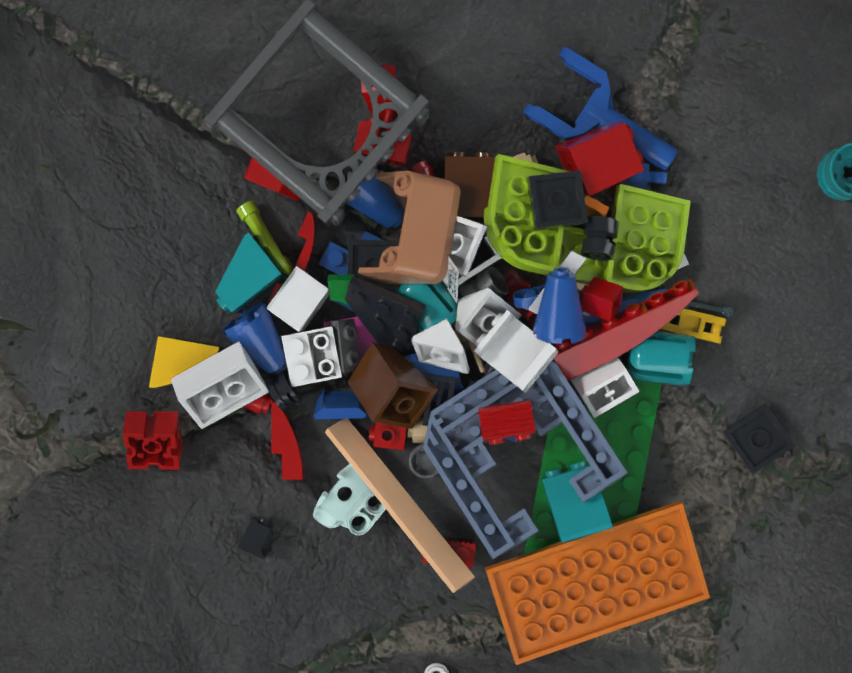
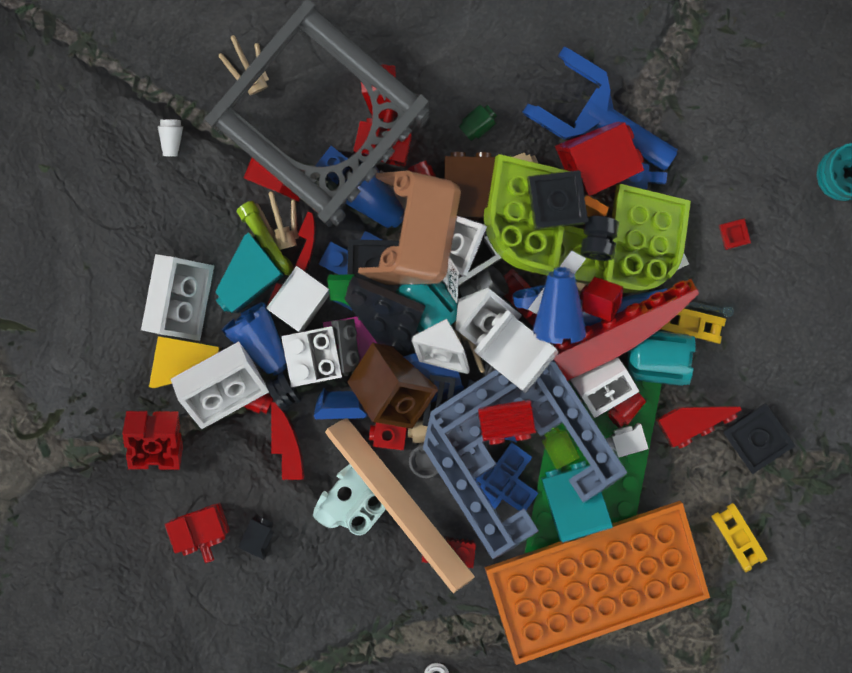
none -> white slope [141,254,214,341]
none -> white cone [158,119,183,156]
none -> red brick [164,502,230,563]
none -> tan plant [219,35,269,95]
none -> tan plant [255,191,299,250]
none -> blue window [315,146,351,184]
none -> dark green brick [459,104,497,142]
none -> blue plate [476,442,538,511]
none -> clear neon green brick [541,427,580,469]
none -> white window [606,423,648,458]
none -> red cone [607,393,646,428]
none -> red slope [656,406,742,449]
none -> yellow plate [711,503,768,573]
none -> red tile [719,218,751,250]

